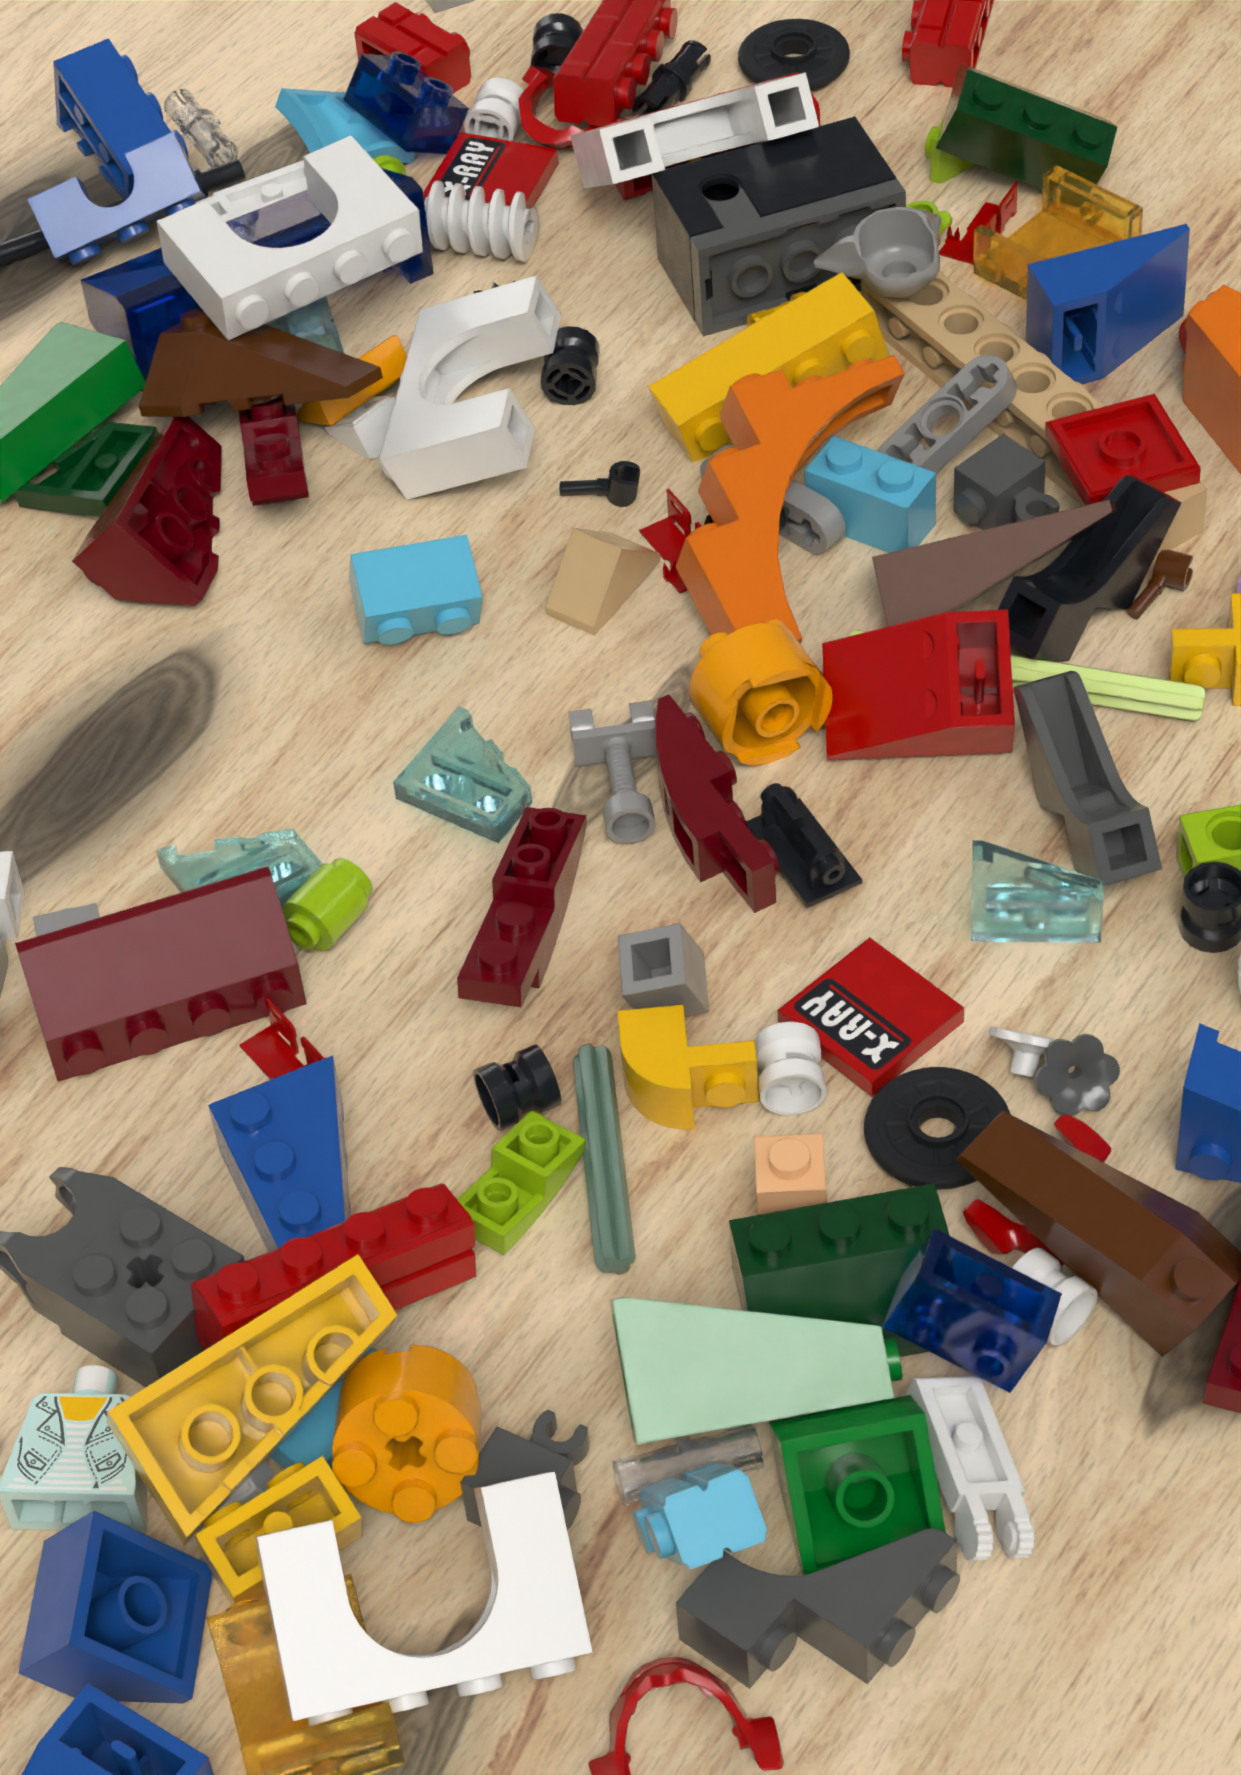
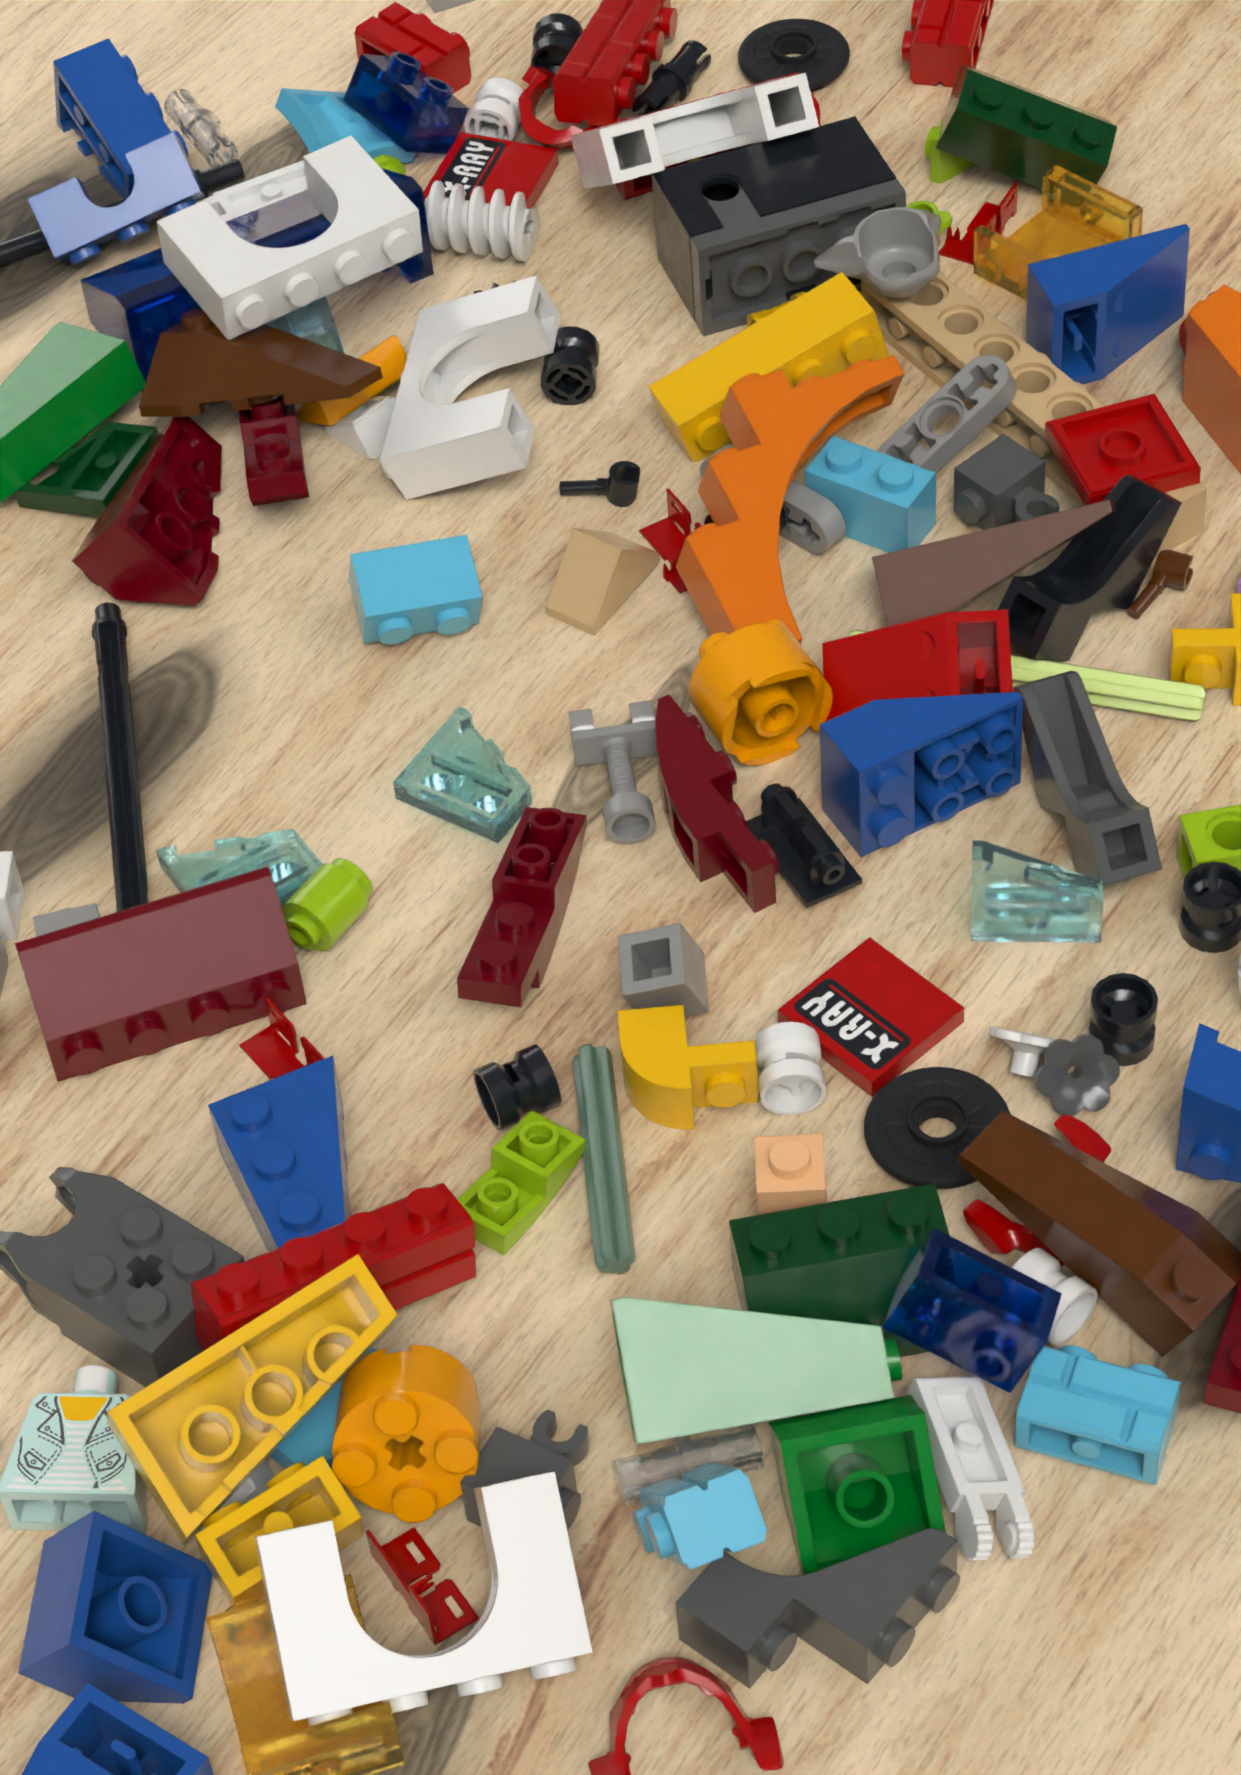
none -> black piece [92,602,148,912]
none -> red piece [366,1527,479,1645]
none -> blue slope [819,692,1023,857]
none -> medium azure brick [1015,1345,1181,1485]
none -> black wheel [1089,973,1158,1067]

